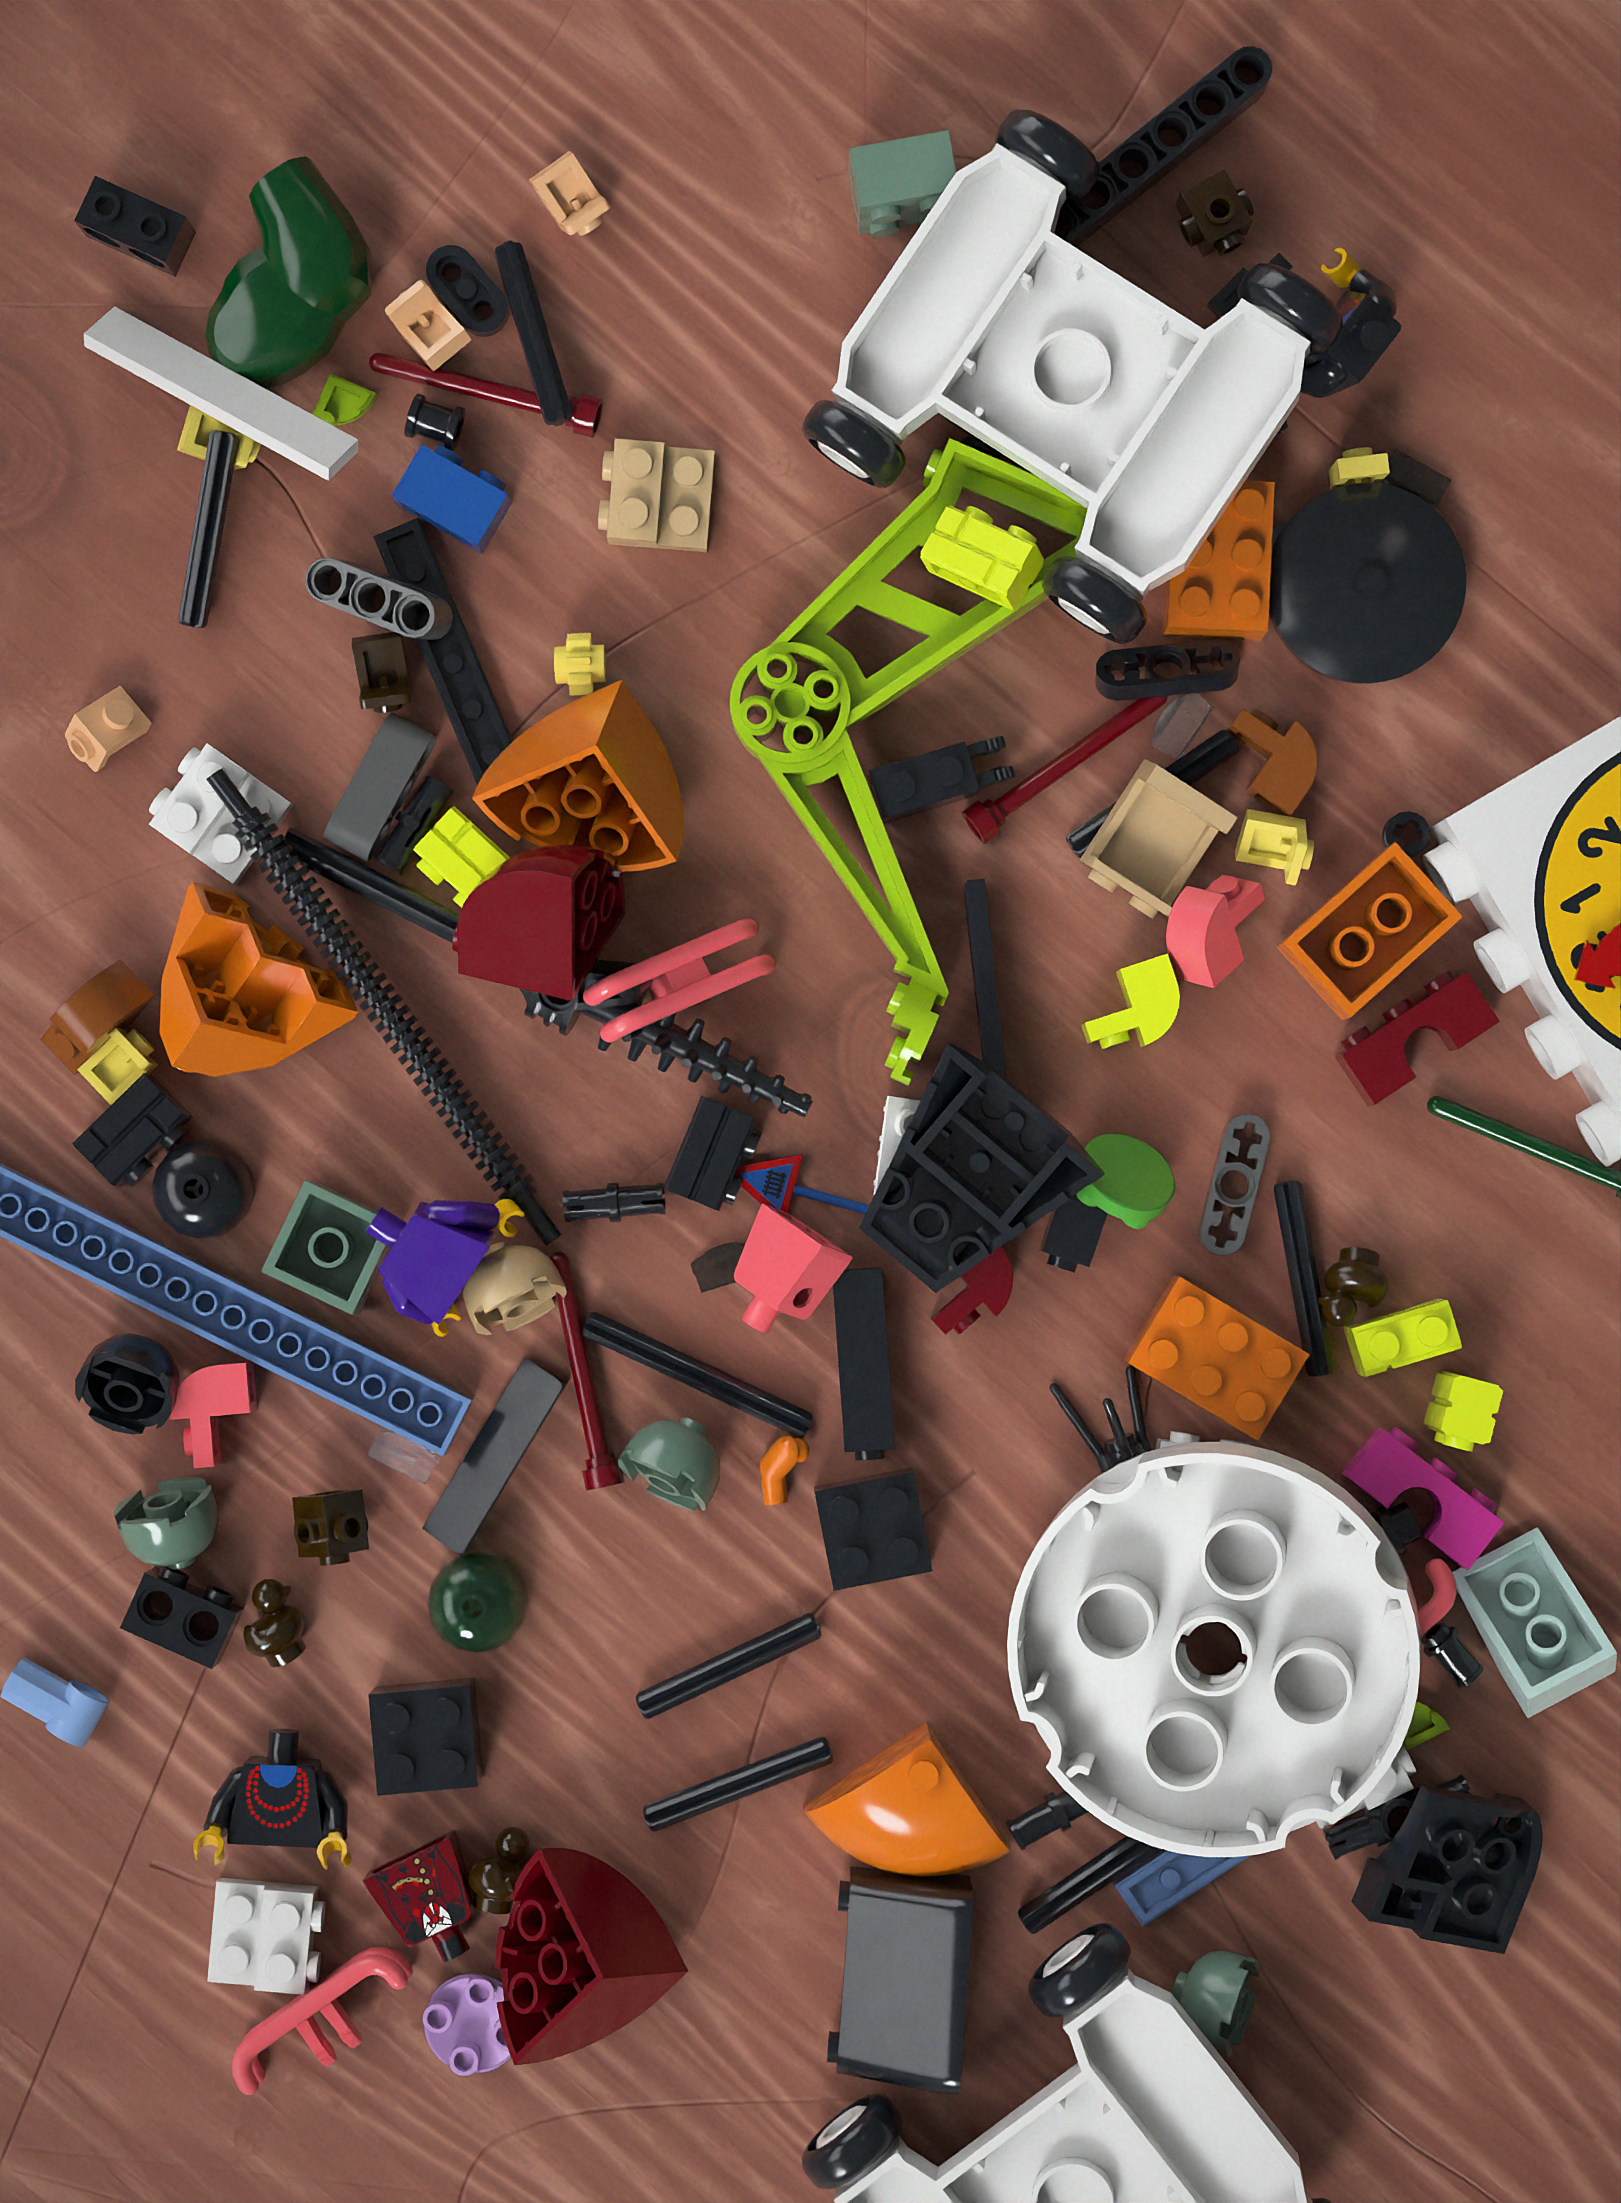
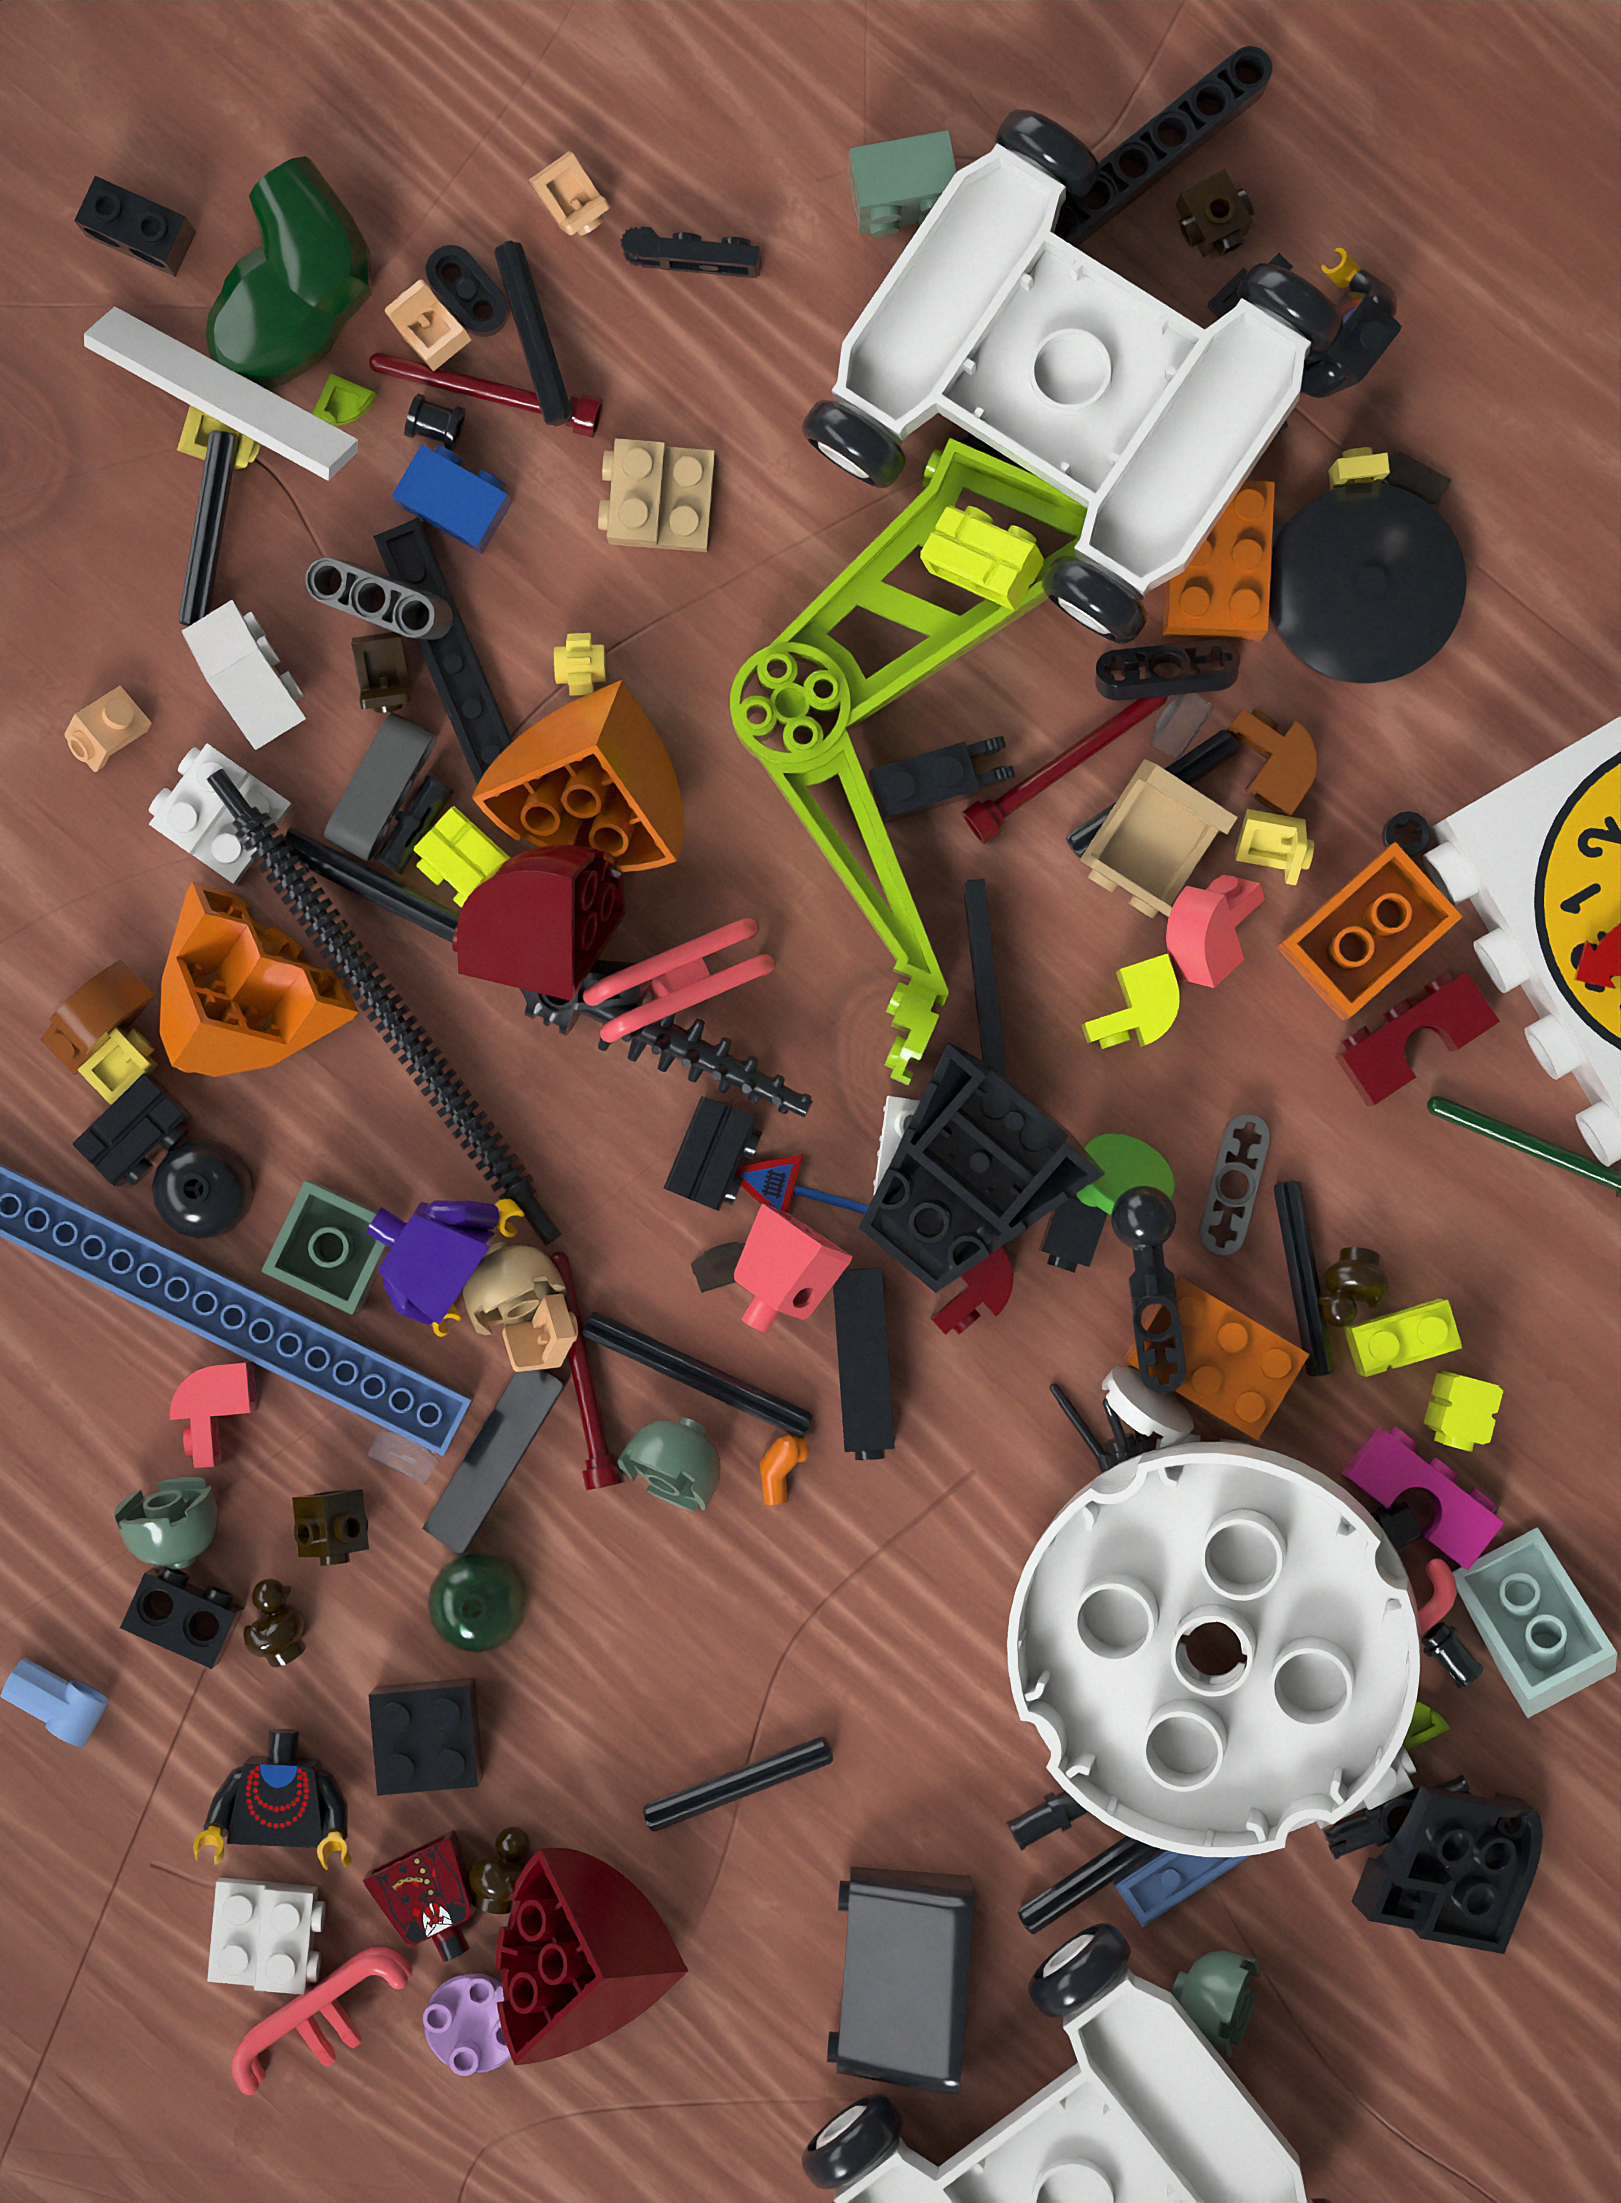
black cylinder [75,1333,180,1435] -> none
black pin [563,1183,666,1222] -> none
black axle [636,1613,821,1719] -> none
orange brick [803,1722,1012,1877] -> none
black brick [814,1467,933,1591] -> none
none -> white brick [182,600,306,750]
none -> light nougat bracket [502,1294,578,1372]
none -> black hinge [620,226,761,279]
none -> white tile [1102,1366,1194,1446]
none -> black beam [1111,1186,1187,1393]

